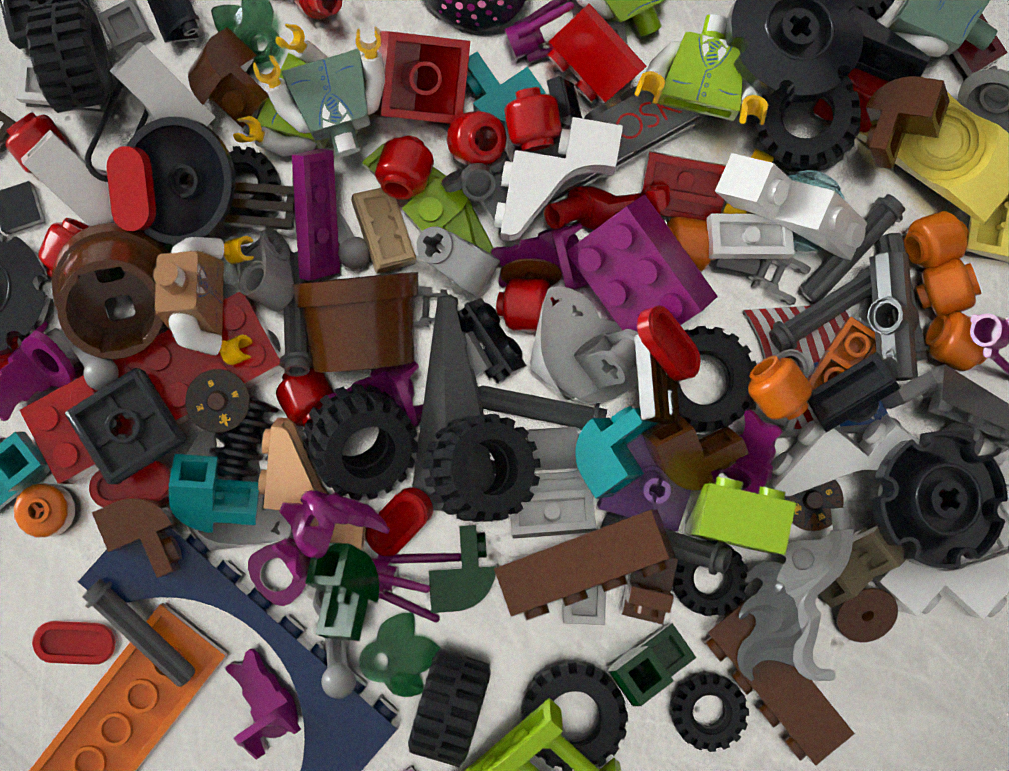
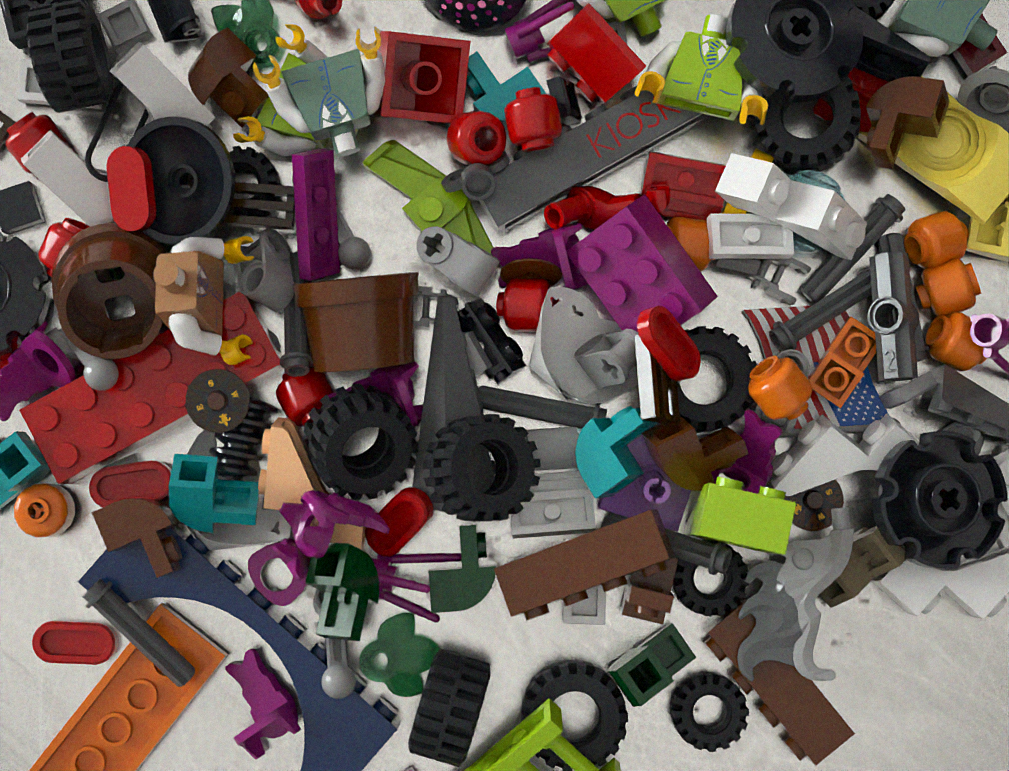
black brick [65,368,186,484] -> none
tan plate [351,188,417,274] -> none
red head [375,135,434,200] -> none
white arch [494,117,623,241] -> none
black tile [807,352,901,432] -> none
reddish brown piece [837,588,898,643] -> none

